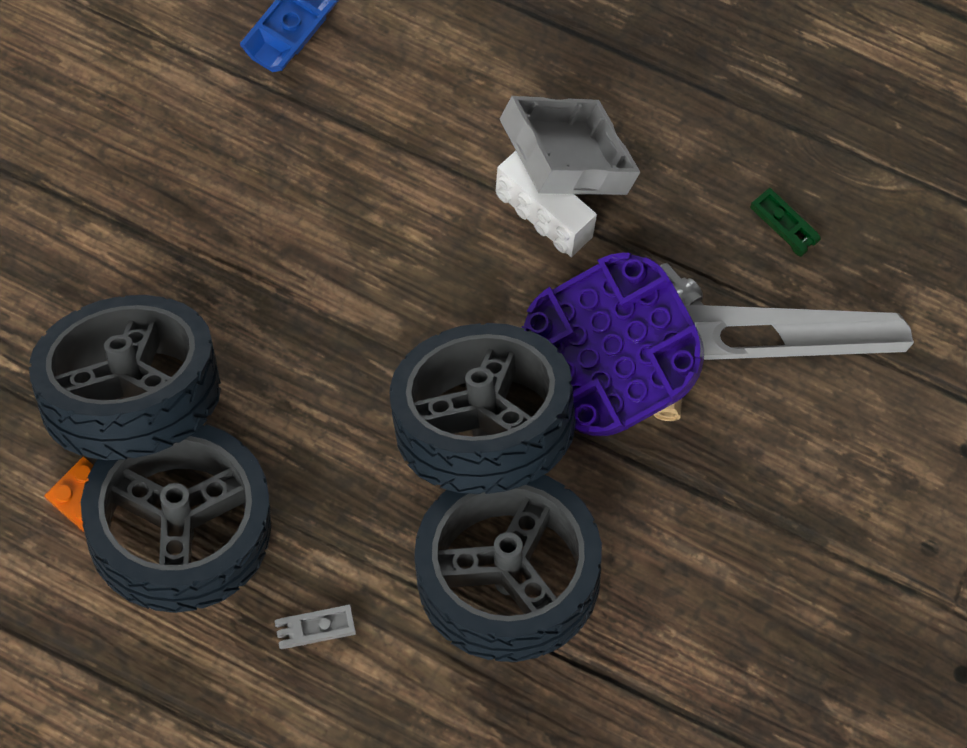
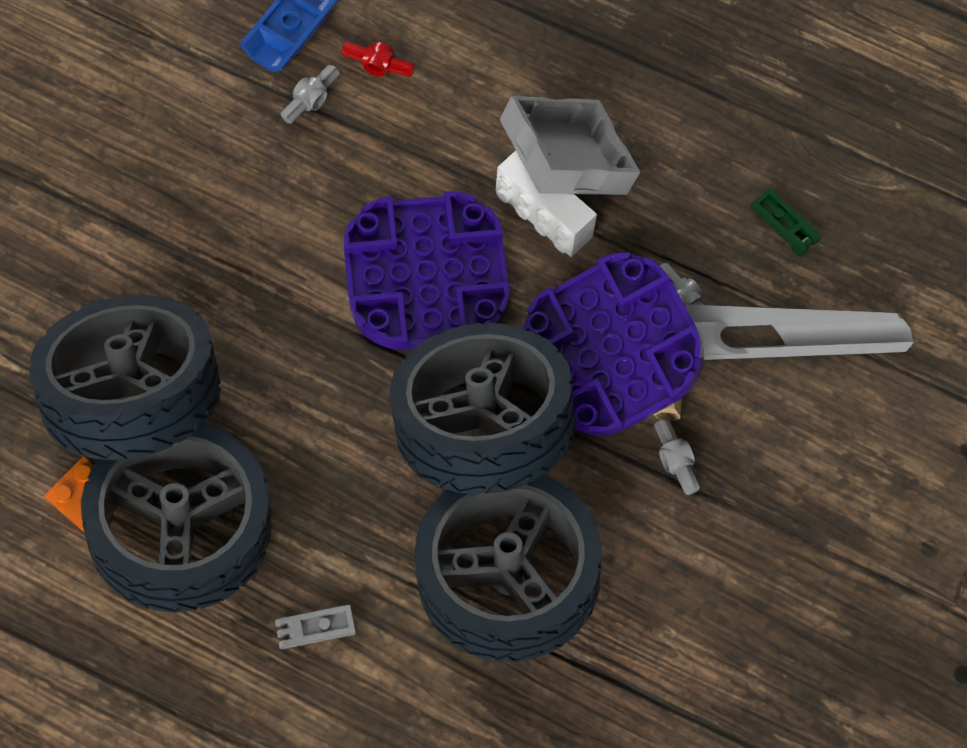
none -> light grey axle [280,65,340,123]
none -> red axle [342,41,415,78]
none -> dark purple plate [344,191,510,350]
none -> light grey axle [654,419,700,495]

